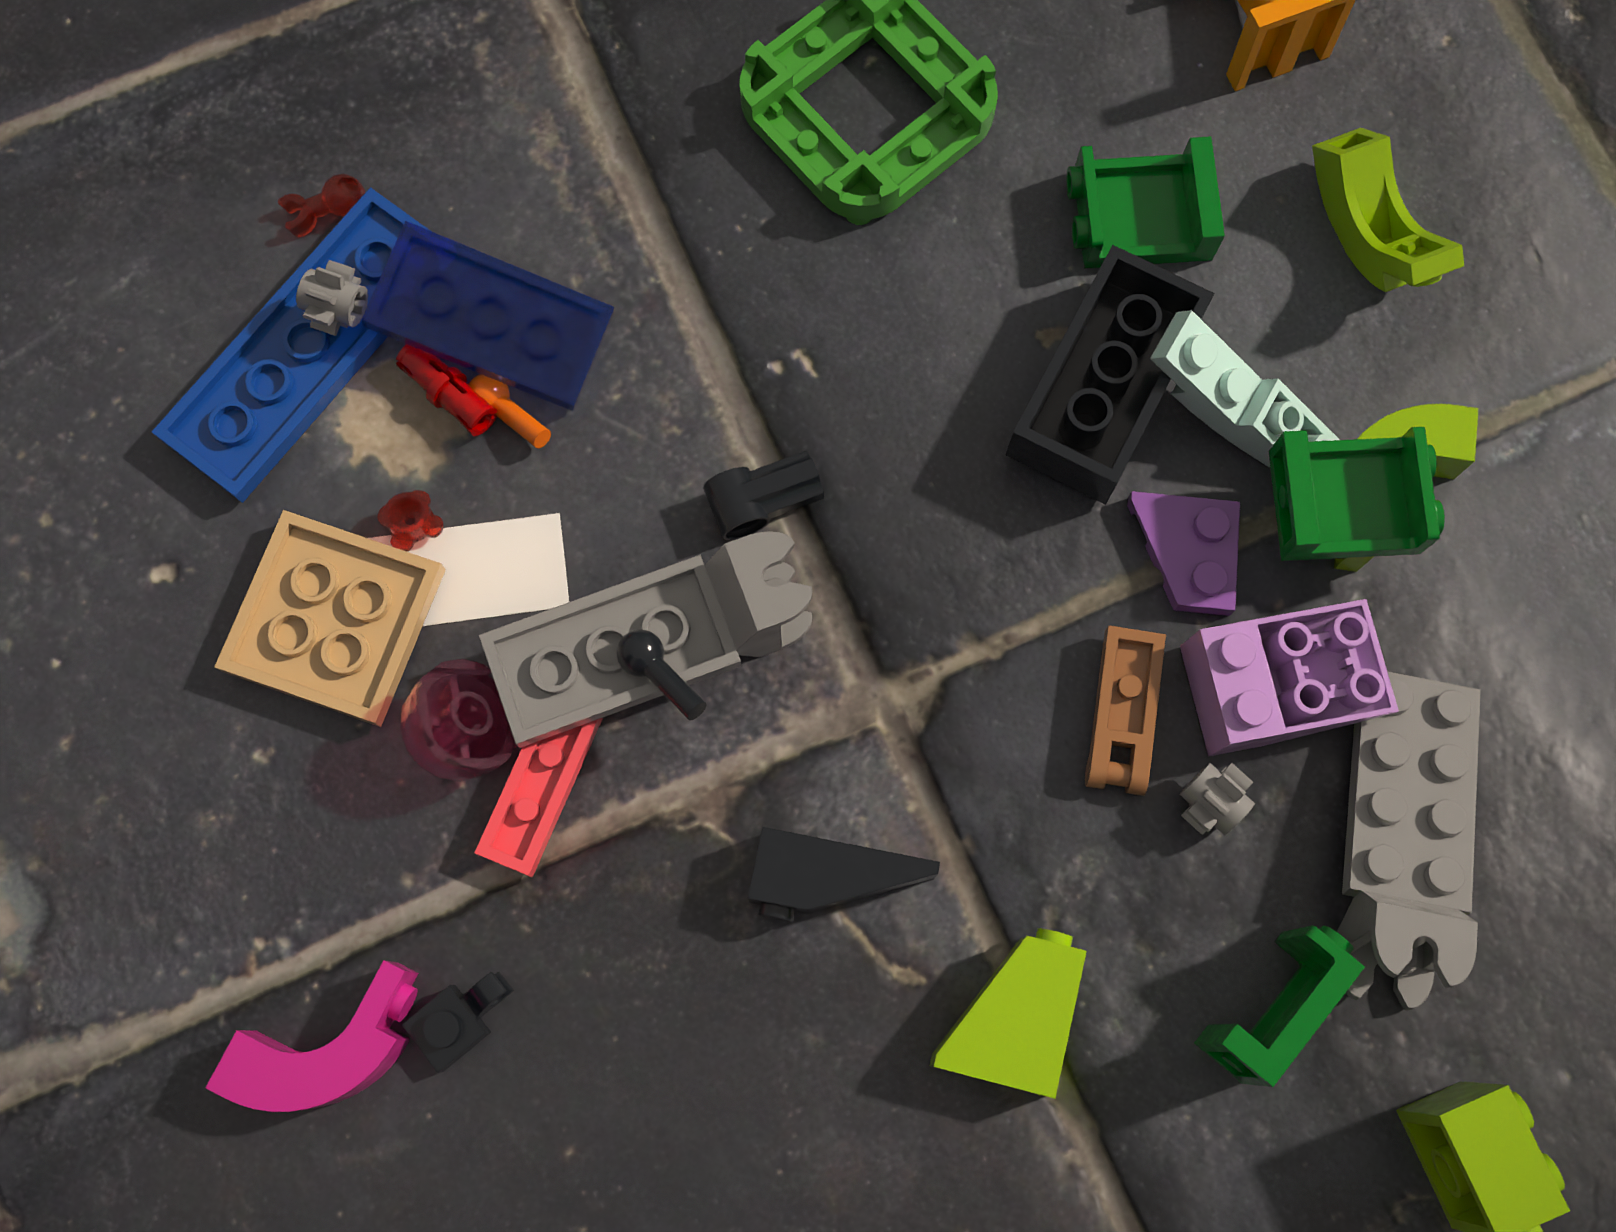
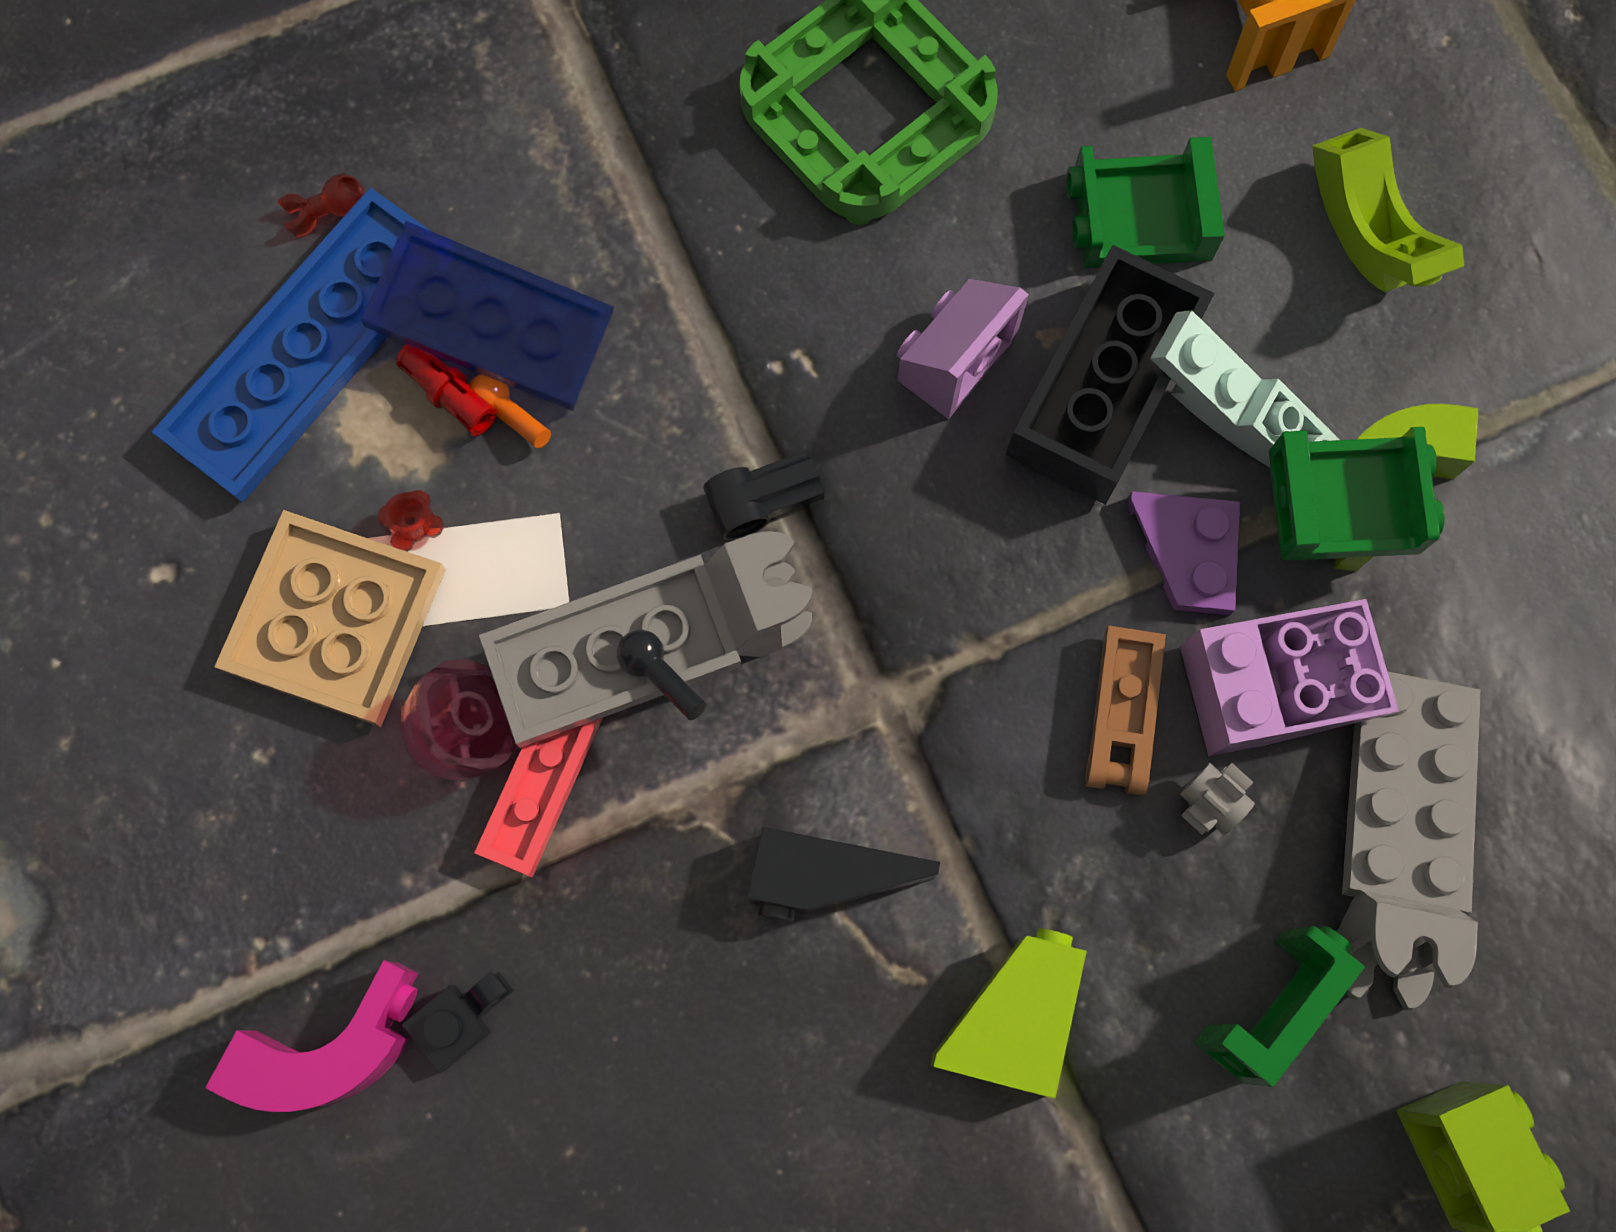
light grey gear [296,260,368,336] -> none
none -> lavender slope [897,279,1029,419]

